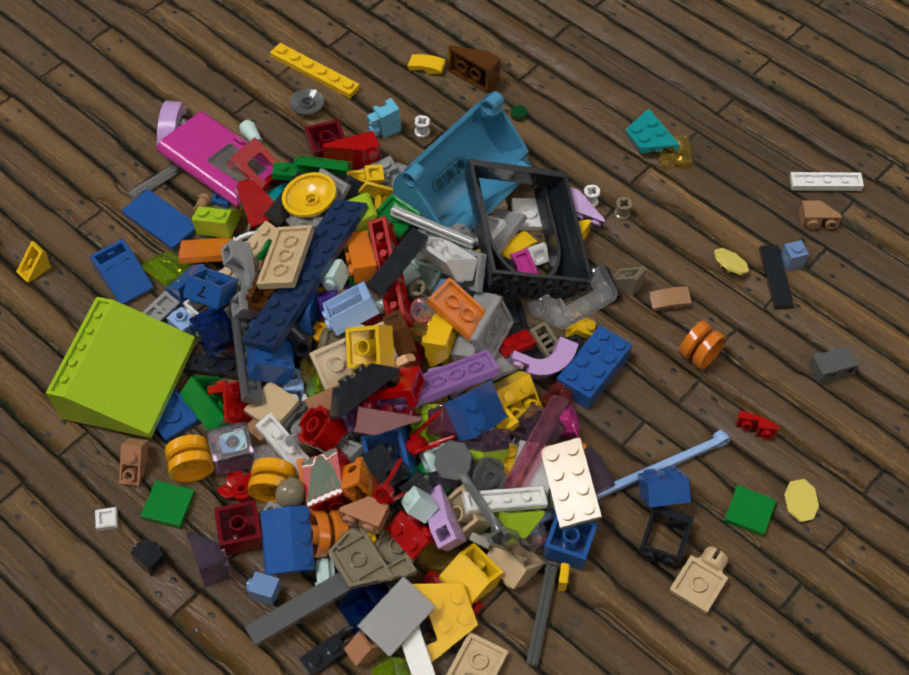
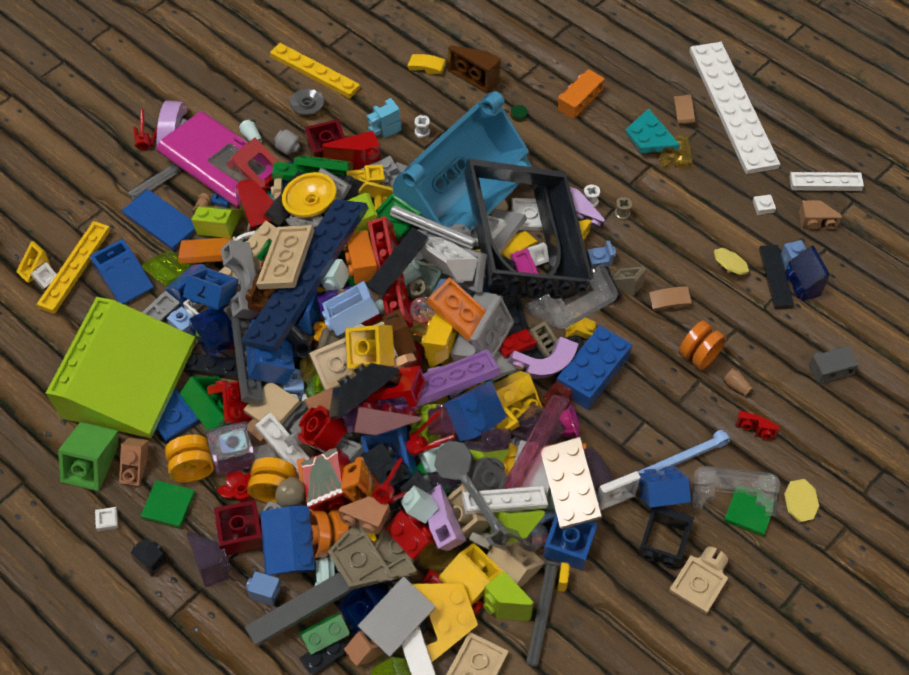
none -> white plate [30,262,57,289]
none -> yellow plate [36,221,111,314]
none -> bright green slope [58,422,119,491]
none -> red plant [133,109,158,151]
none -> tan plate [271,178,284,201]
none -> light grey head [274,129,301,155]
none -> green bracket [298,613,349,654]
none -> lime slope [483,571,534,622]
none -> orange brick [557,69,605,119]
none -> medium blue bracket [587,240,616,268]
none -> white tile [597,471,640,511]
none -> medium nougat slope [674,95,695,124]
none -> white plate [689,42,780,175]
none -> clear windscreen [693,466,780,516]
none -> medium nougat cone [723,368,753,396]
none -> white plate [752,195,776,215]
none -> clear blue slope [785,245,830,301]

